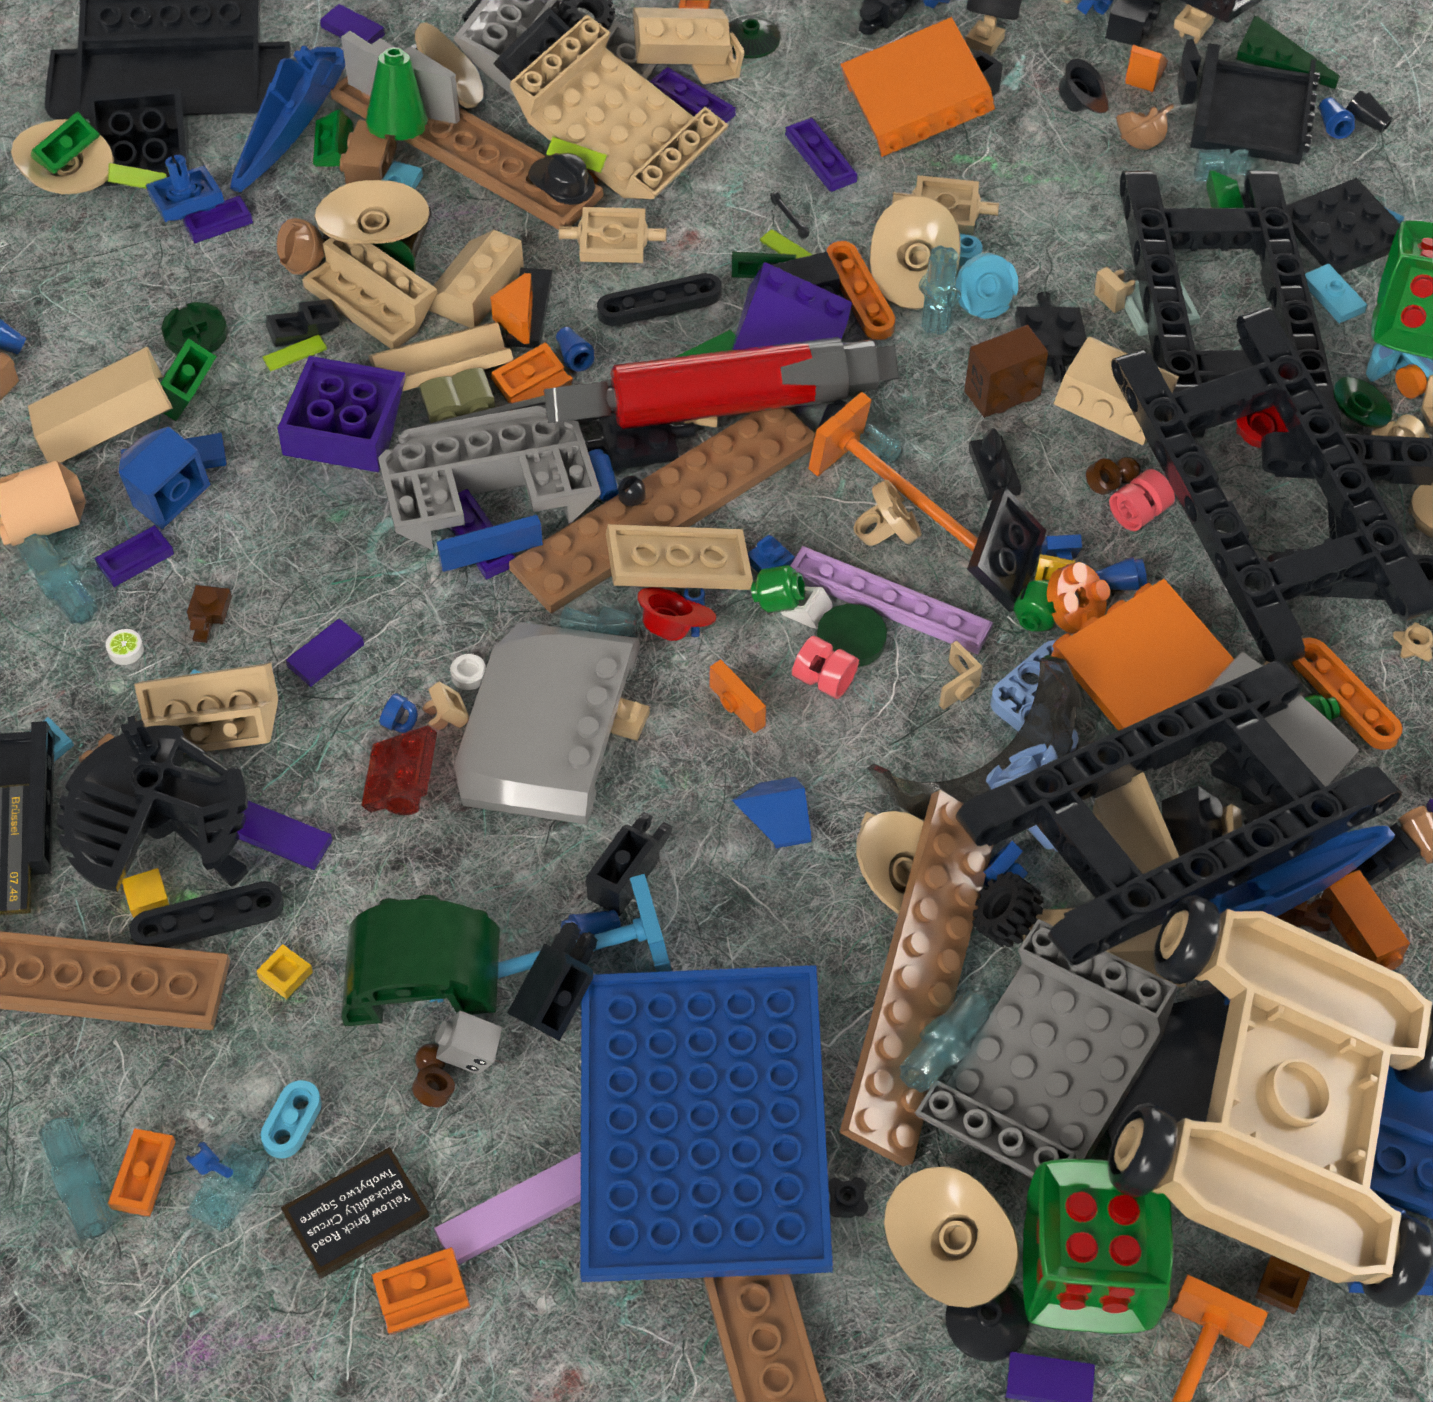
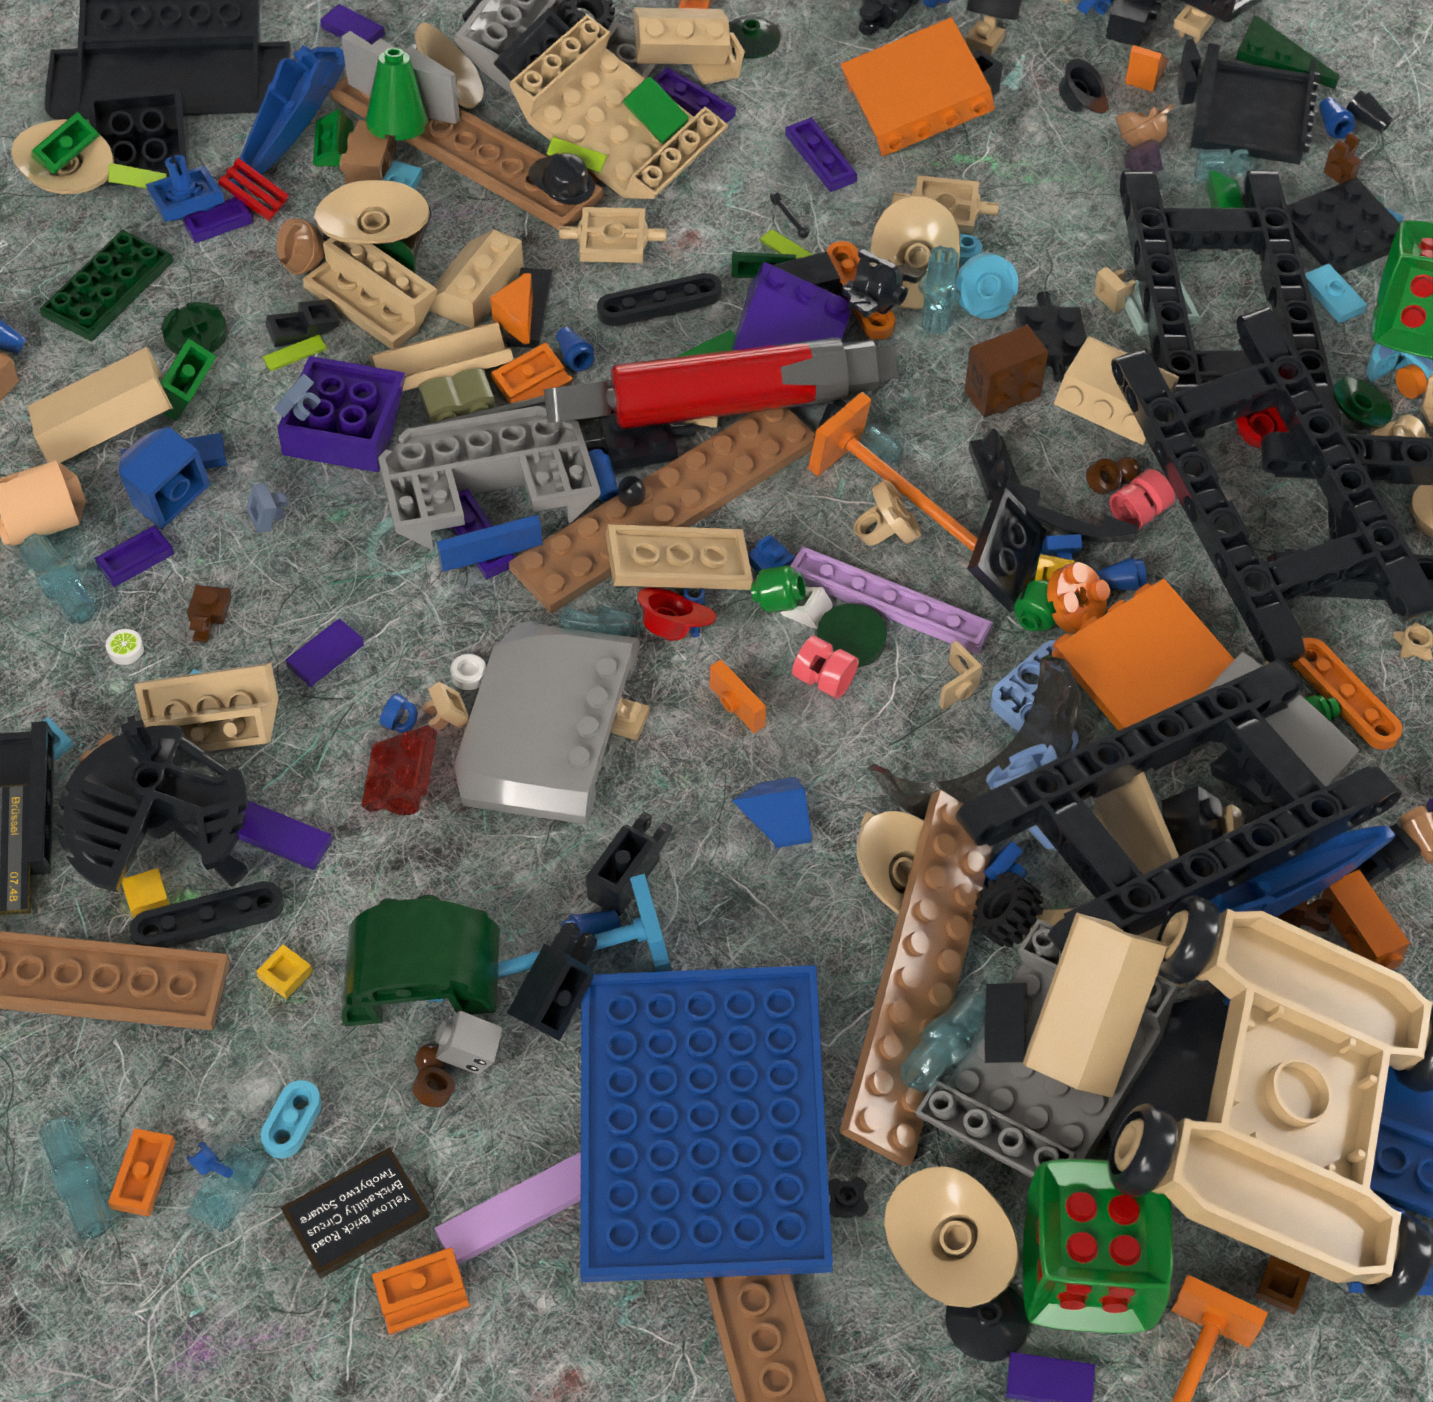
none -> dark green tile [39,230,173,342]
none -> red tile [218,158,289,222]
none -> sand blue tile [246,483,288,533]
none -> sand blue tile [274,374,320,421]
none -> green slope [623,76,689,145]
none -> black helmet [842,249,926,318]
none -> black slope [984,983,1028,1063]
none -> black slope [1005,480,1138,543]
none -> tan slope [1023,913,1167,1098]
none -> clear purple tile [1123,139,1163,174]
none -> reddish brown plate [1323,133,1362,184]

